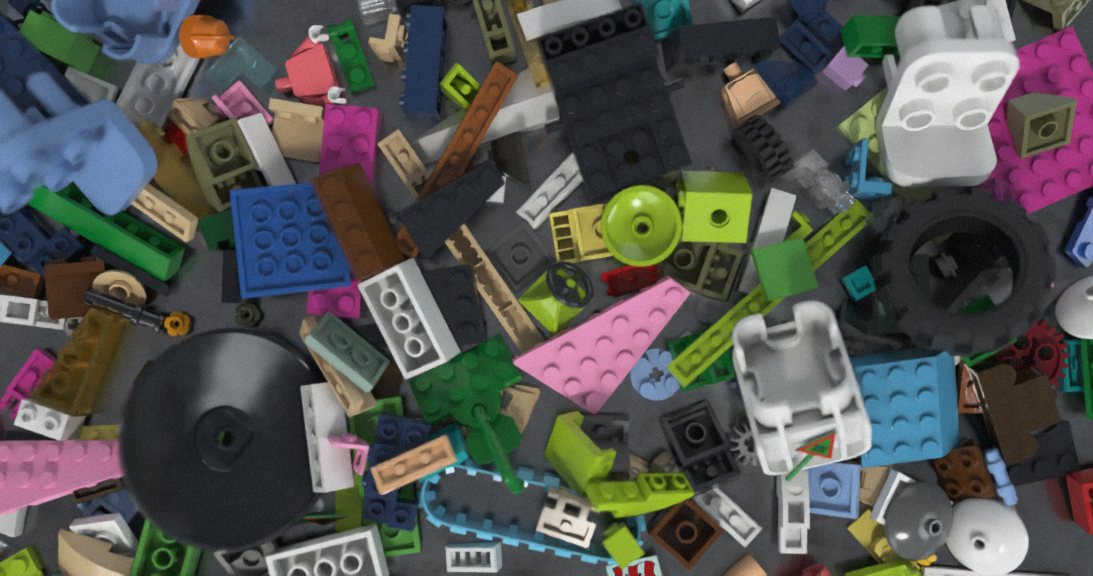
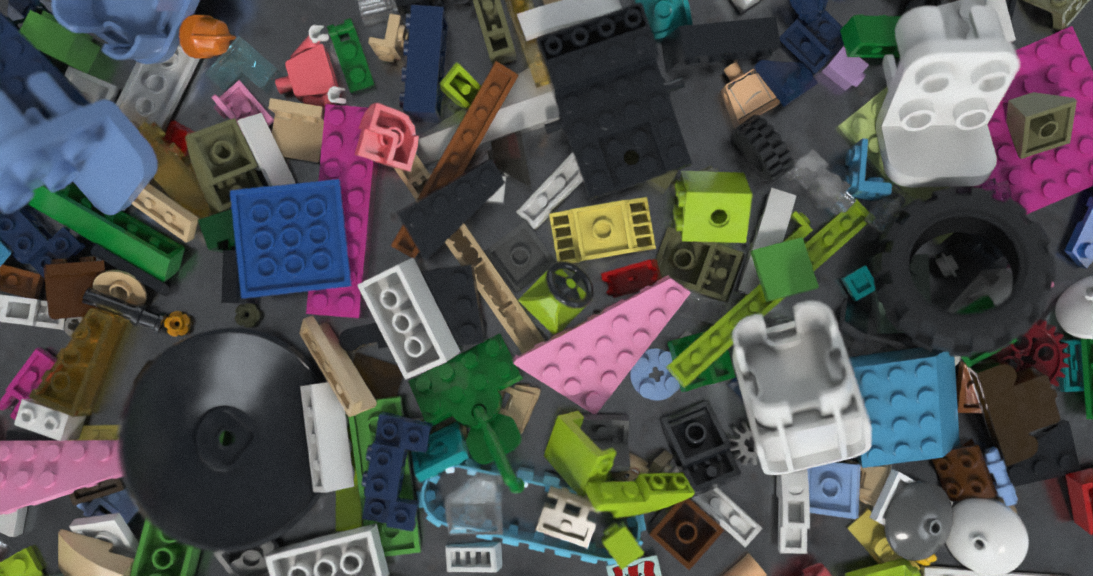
tan piece [168,98,228,135] -> none
green piece [296,514,349,526] -> none
sand green plate [303,311,390,393] -> none
reddish brown slope [310,163,405,283] -> none
bright pink bracket [327,433,369,475] -> none
light nougat tile [371,435,457,495] -> none
lime dish [601,186,682,267] -> none
piece [785,430,836,482] -> none
none -> coral brick [354,103,419,171]
none -> clear slope [445,474,503,535]

